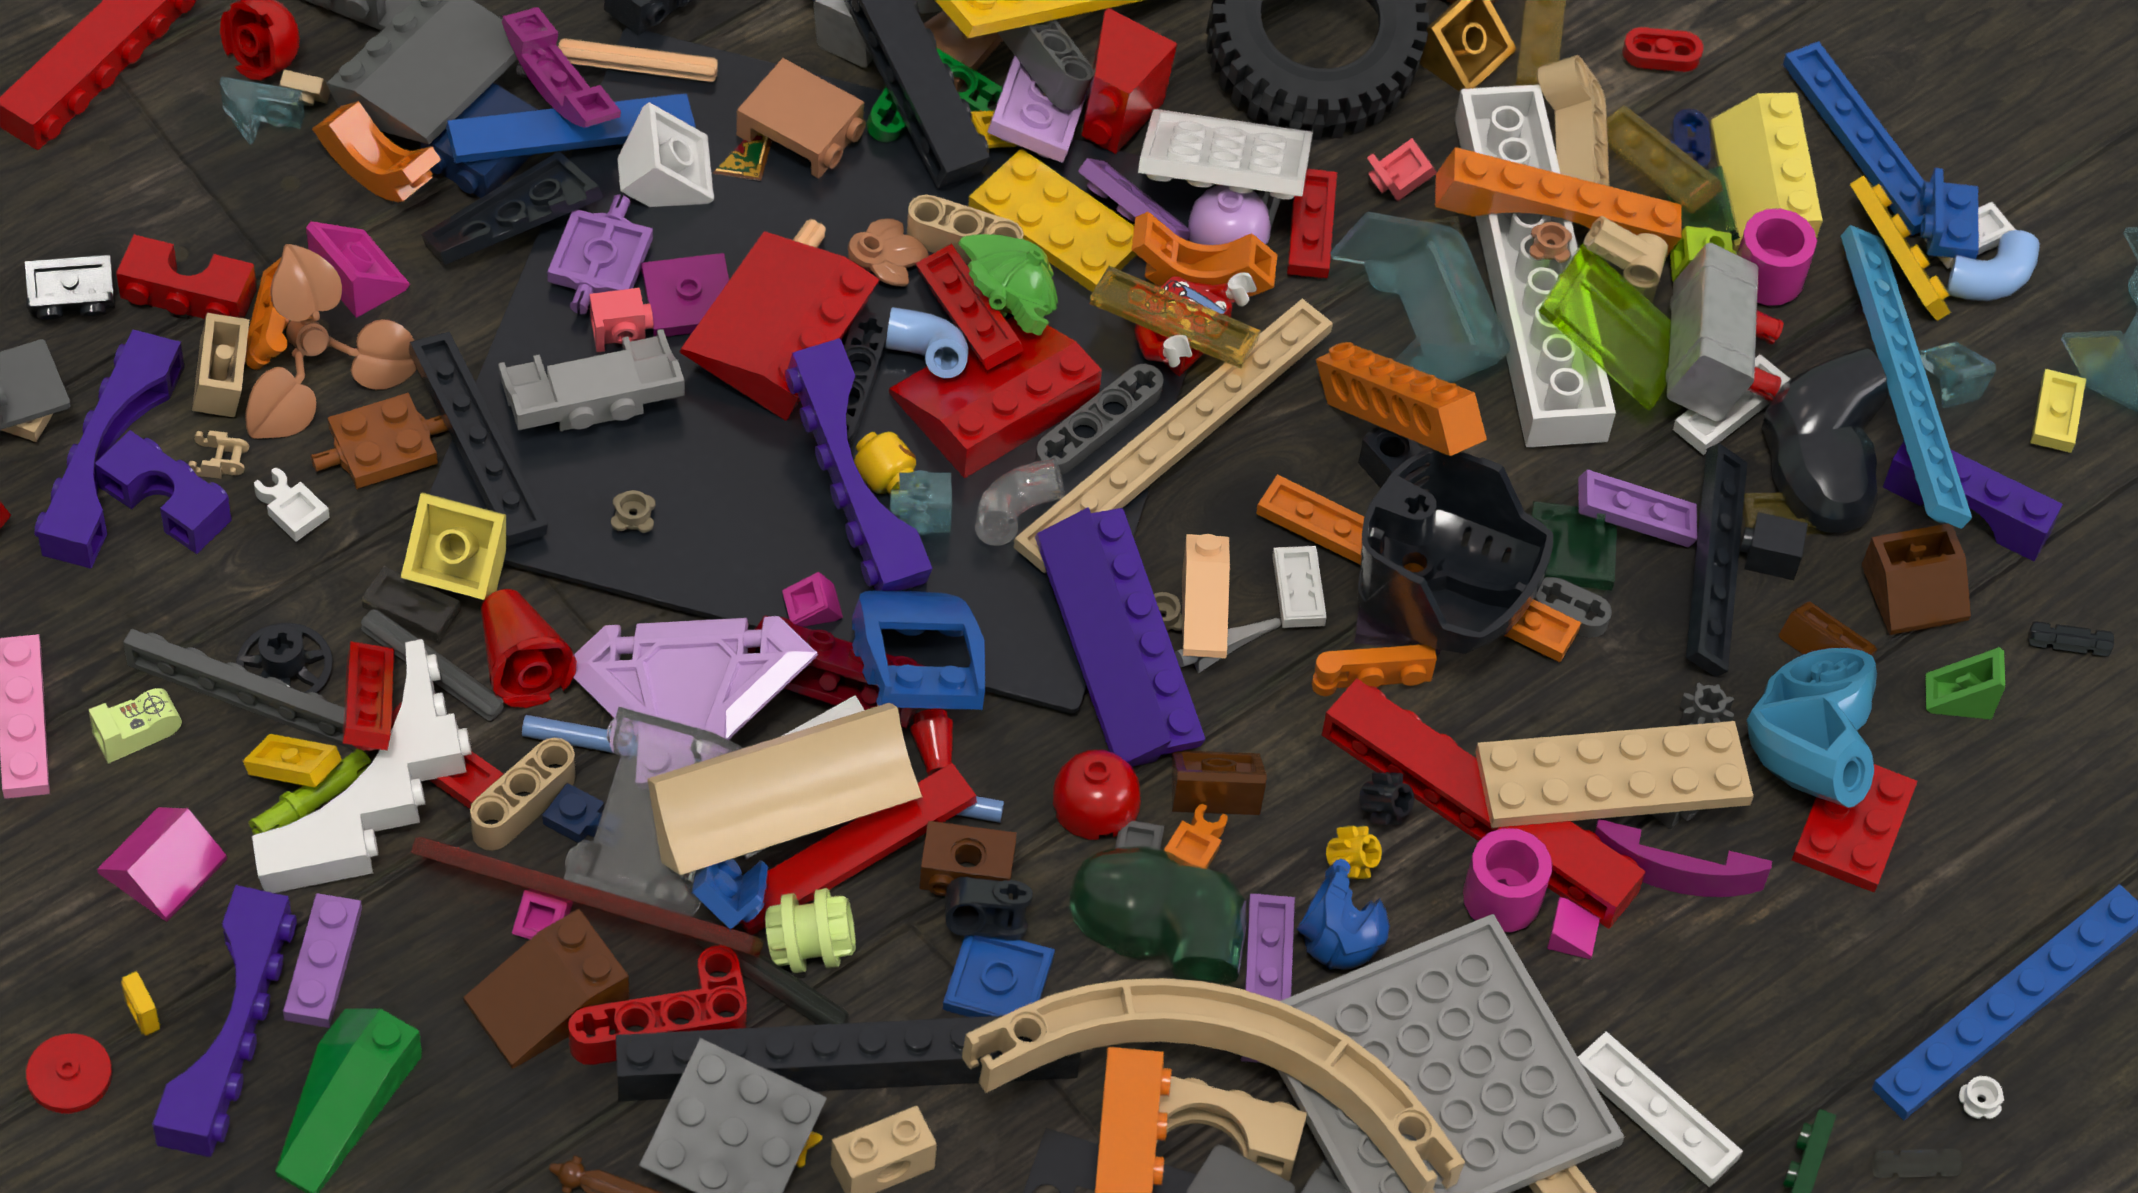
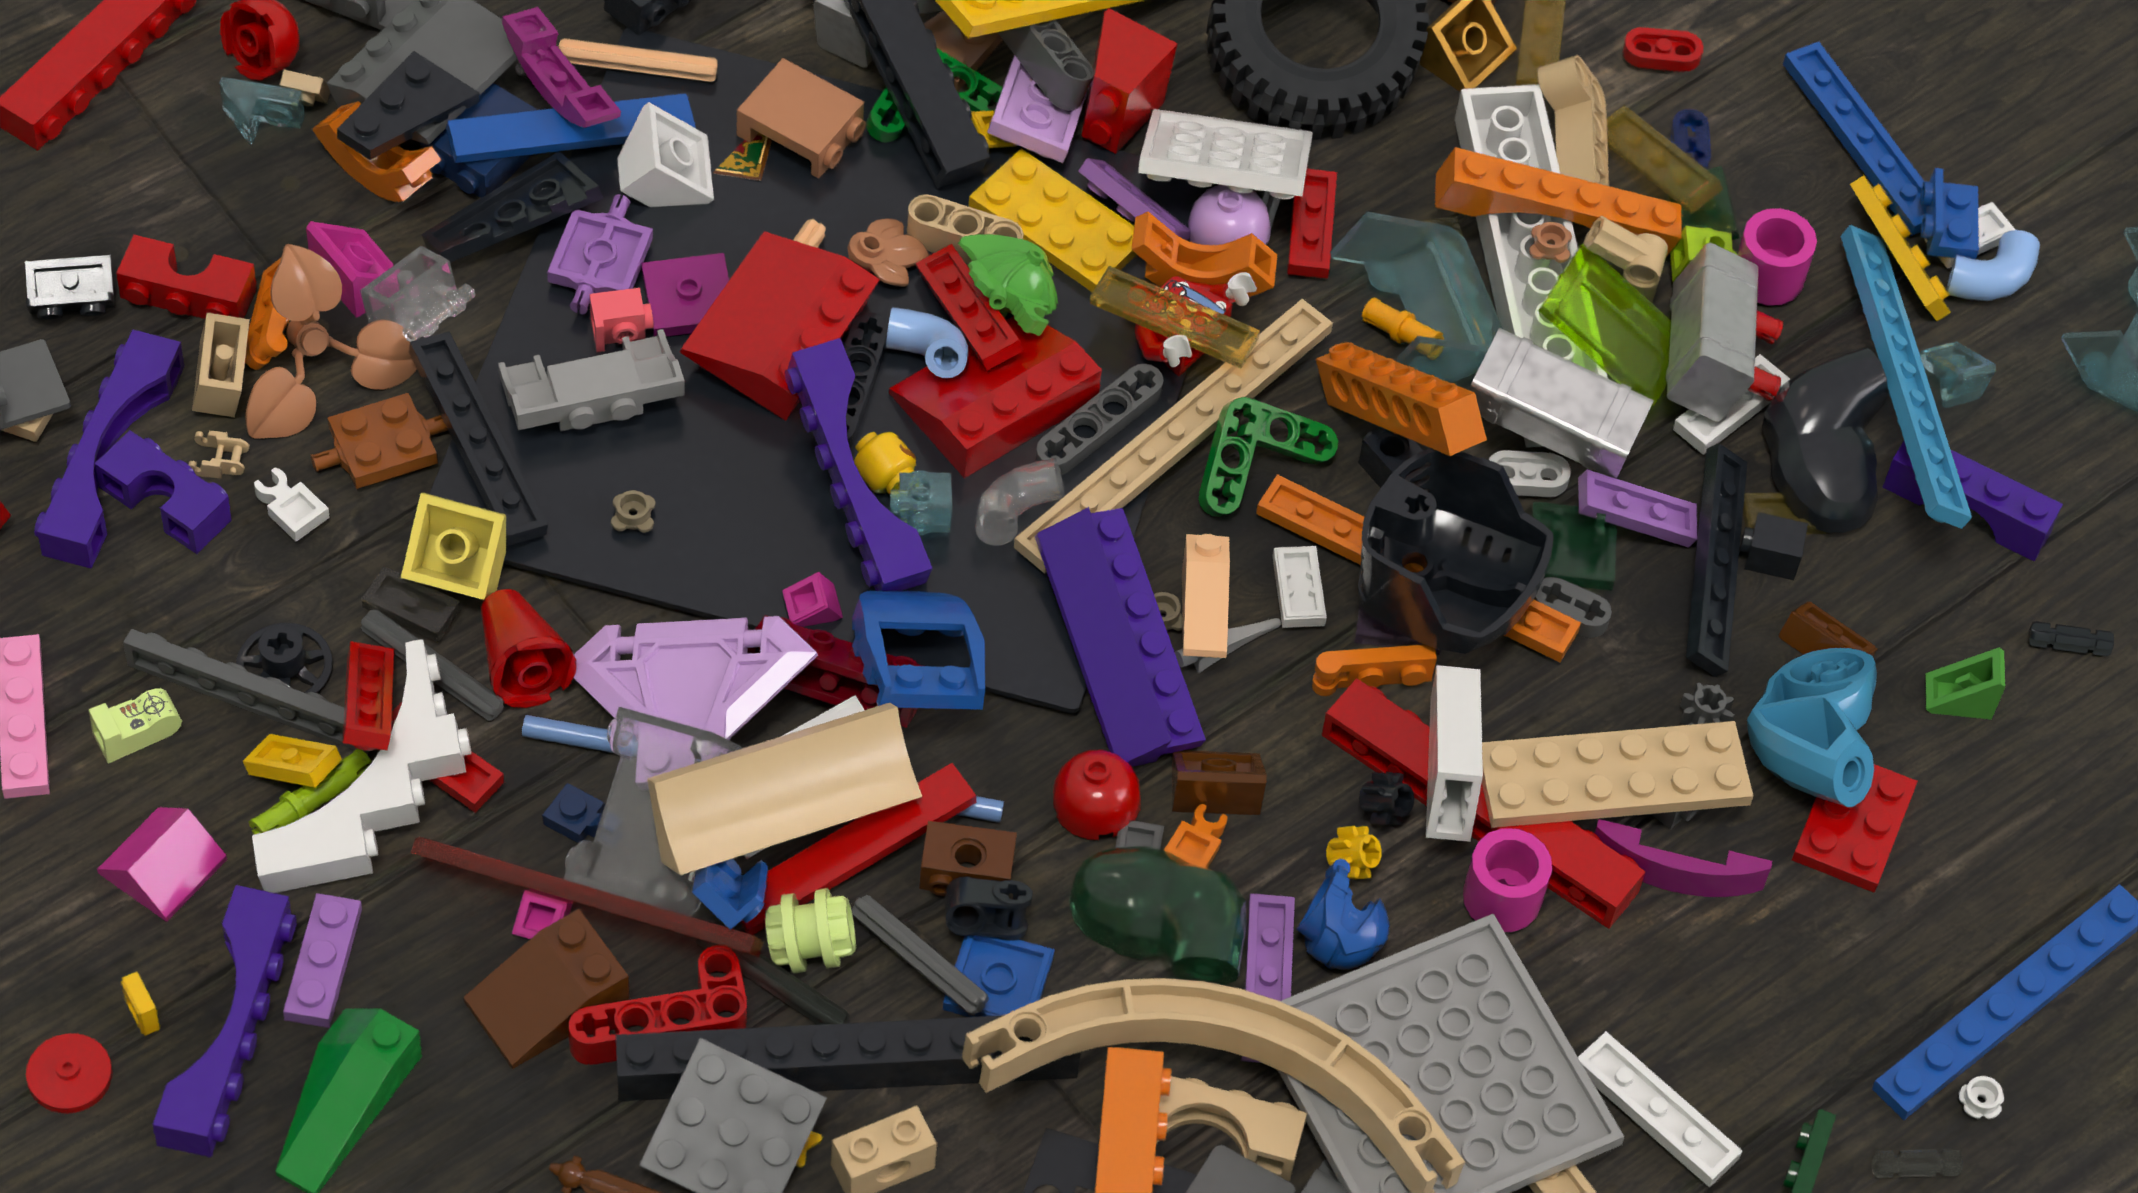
tan beam [470,738,576,851] -> none
red cone [910,708,953,776] -> none
coral bracket [1367,138,1437,201] -> none
dark pink slope [1547,897,1600,959] -> none
light yellow slope [1710,93,1822,252] -> none
reddish brown slope [1862,523,1971,635] -> none
light yellow plate [2031,369,2086,453] -> none
none -> black wing [337,51,480,160]
none -> clear brick [360,246,475,342]
none -> dark grey axle [852,895,989,1016]
none -> green beam [1199,397,1338,517]
none -> light orange pin [1362,298,1444,356]
none -> white slope [1426,665,1483,842]
none -> flat silver piece [1469,328,1654,479]
none -> white plate [1489,450,1571,497]

